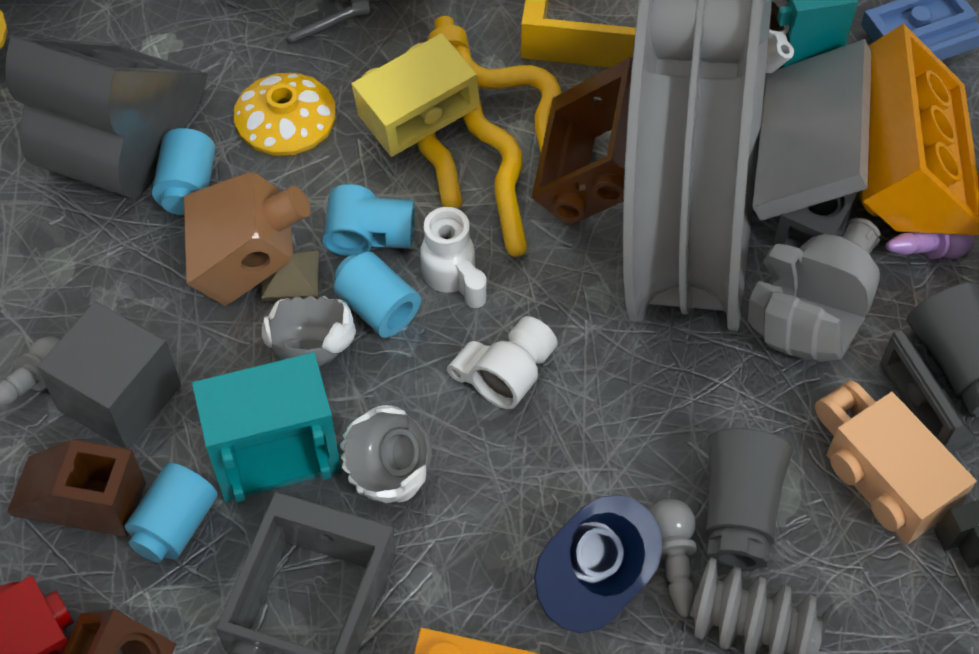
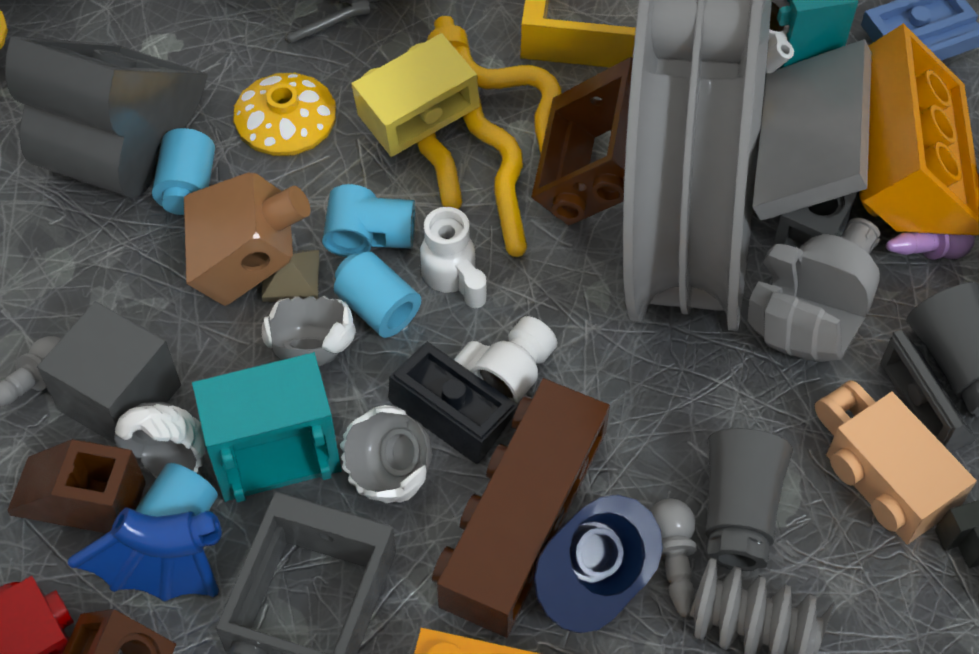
none -> blue arm [68,507,222,602]
none -> white hair [114,402,206,478]
none -> black slope [388,341,518,464]
none -> reddish brown brick [432,378,610,638]

